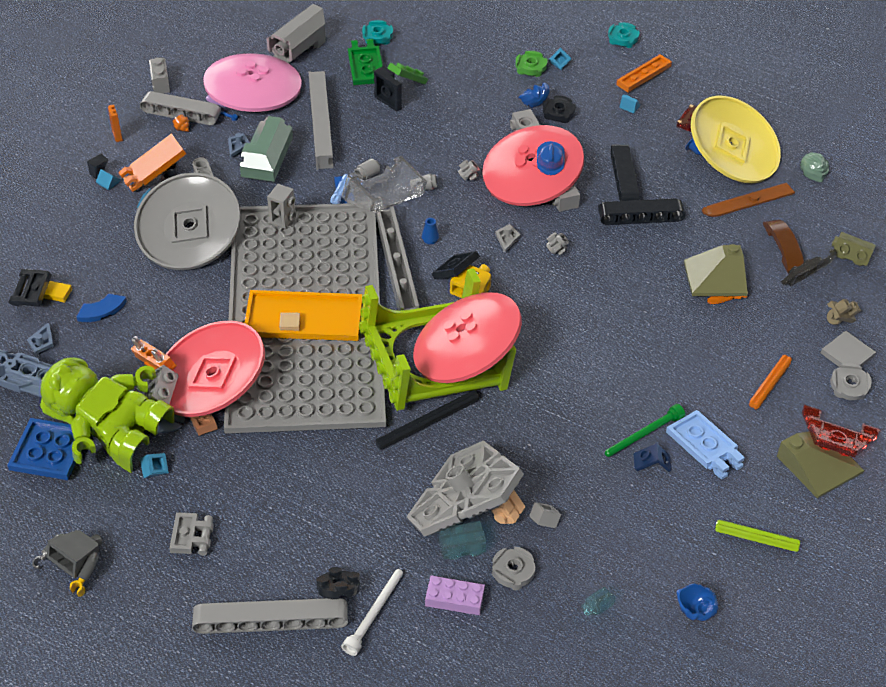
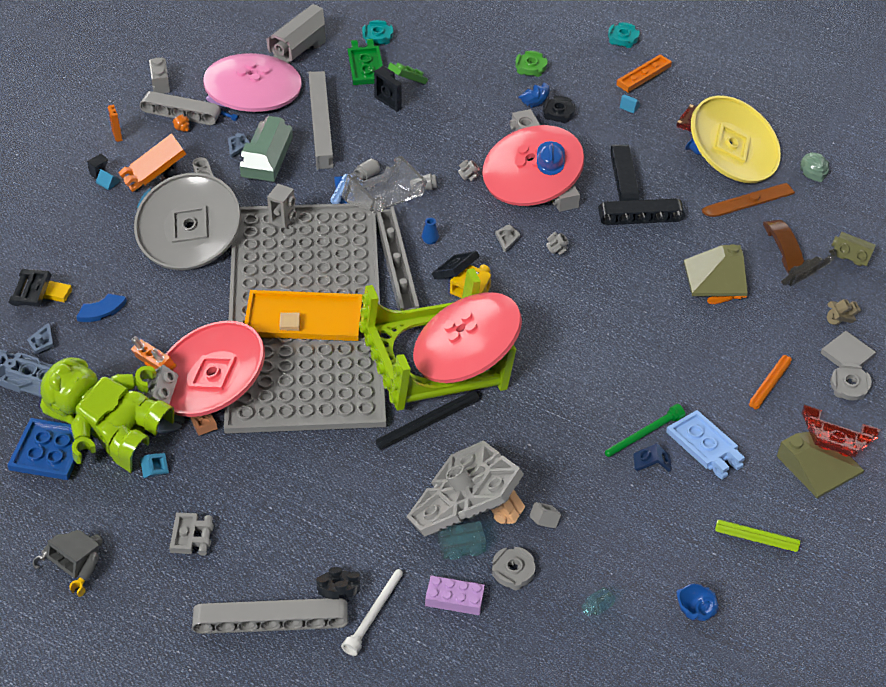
dark azure slope [549,48,572,70] -> none

